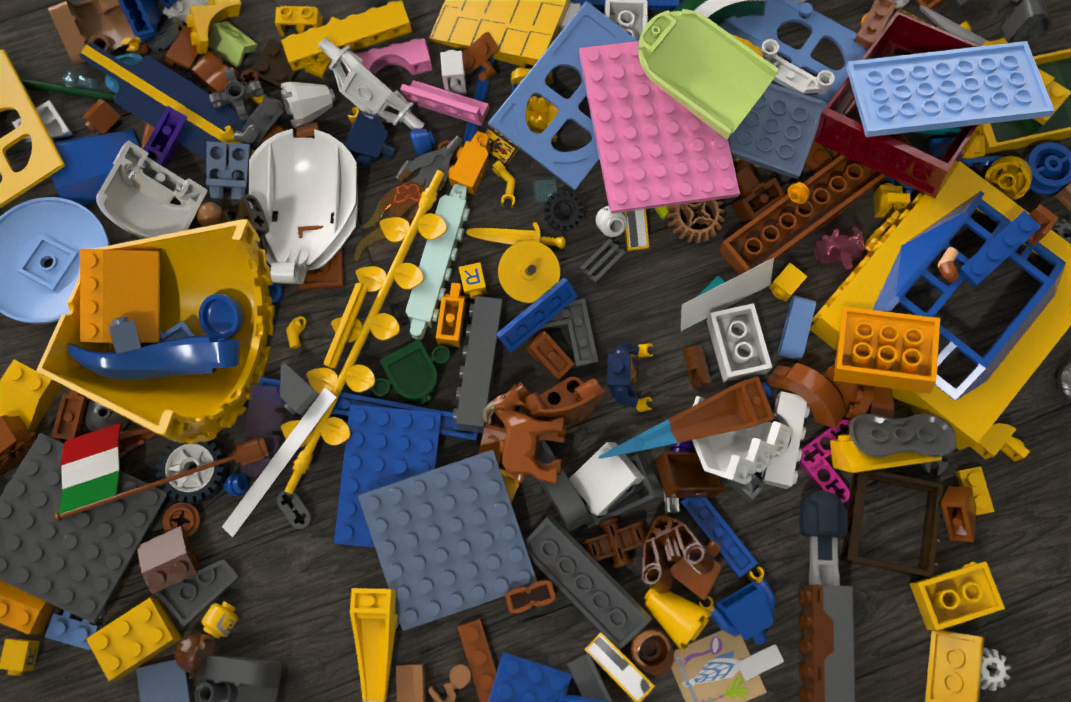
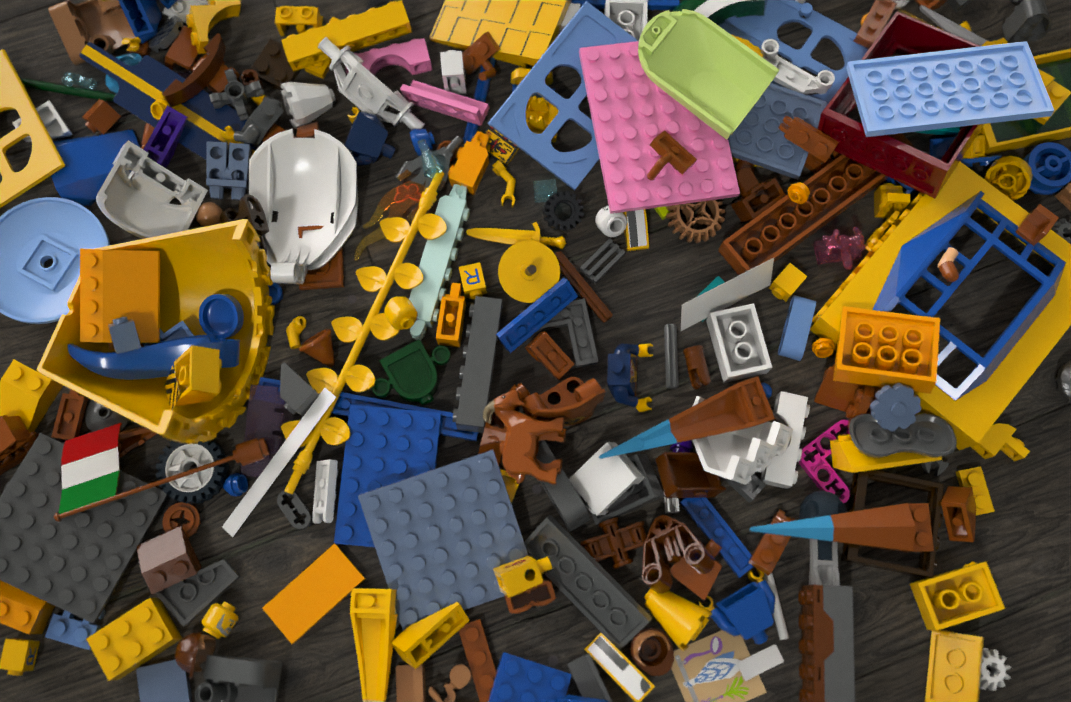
yellowish green panel [208,21,258,67] -> none
yellow axle [324,283,368,368] -> none
dark orange arch [767,363,846,428] -> none
blue plate [957,211,1041,287] -> none
none -> yellow plate [150,99,170,120]
none -> reddish brown slope [162,33,226,107]
none -> sticker [165,365,180,411]
none -> yellow slope [174,345,222,406]
none -> light orange tile [262,543,366,644]
none -> dark orange hat [299,329,335,367]
none -> white hinge [312,460,338,524]
none -> yellow head [384,296,418,330]
none -> yellow slope [391,602,470,669]
none -> clear light blue cone [418,139,444,179]
none -> yellow torso [493,556,552,598]
none -> reddish brown axle [555,251,613,323]
none -> dark orange plate [647,130,697,181]
none -> dark grey axle [664,324,679,389]
none -> dark orange plate [748,509,796,576]
none -> dark orange plate [749,503,934,552]
none -> white bar [764,573,789,640]
none -> dark orange hinge [778,116,839,163]
none -> light orange plate [812,338,835,358]
none -> sand blue plant [870,383,921,431]

